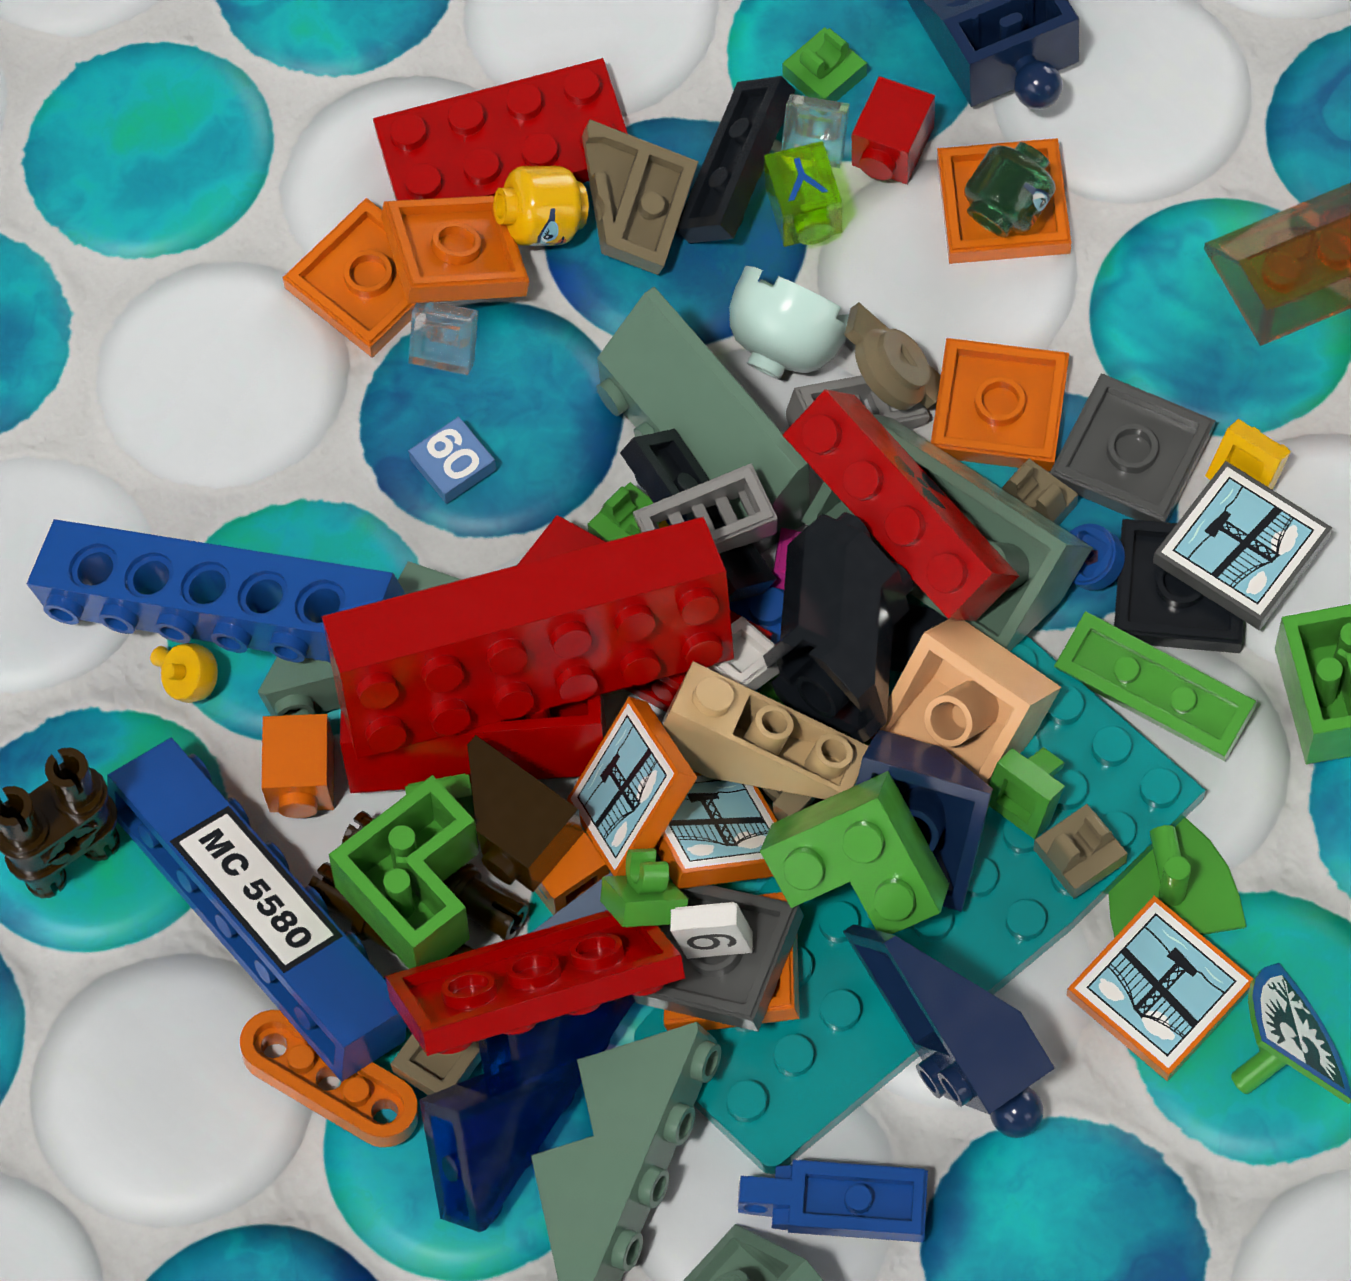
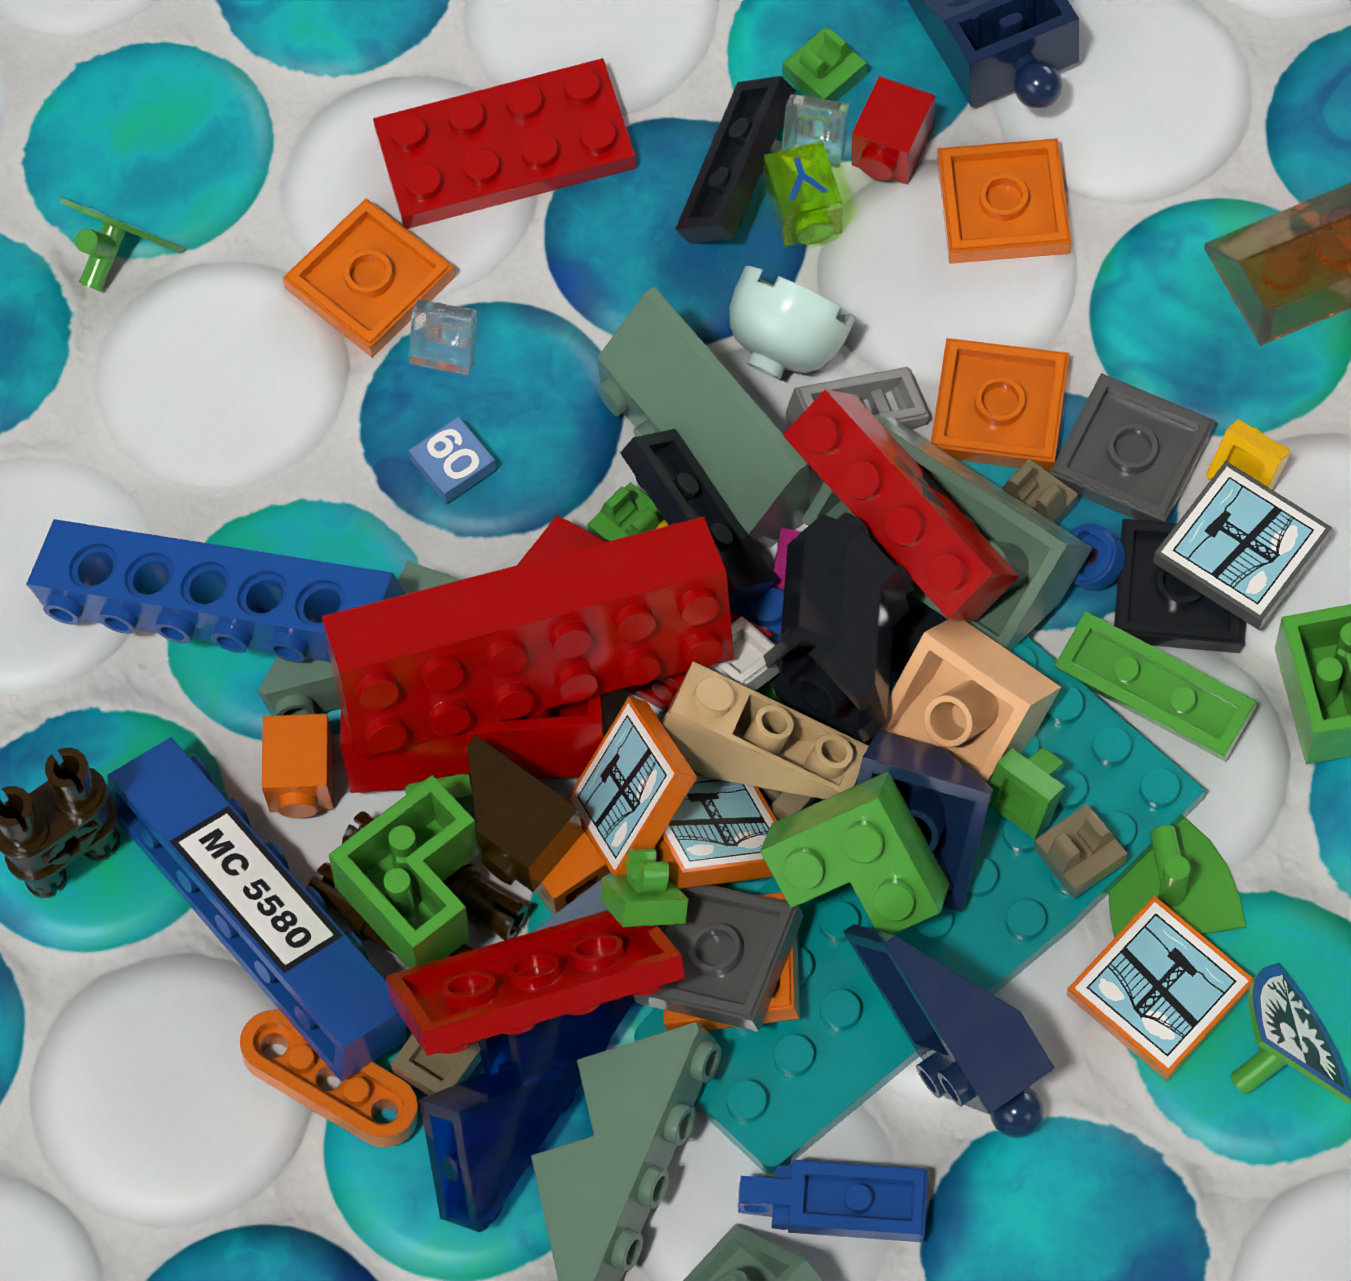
yellow piece [150,643,218,703] -> none
orange tile [381,196,530,304] -> none
yellow head [493,166,589,246] -> none
dark tan wing [582,120,698,275] -> none
light grey slope [633,463,778,553] -> none
white tile [670,902,753,959] -> none
dark tan piece [844,302,941,410] -> none
clear green head [964,142,1056,237] -> none
none -> bright green shield [59,196,184,292]

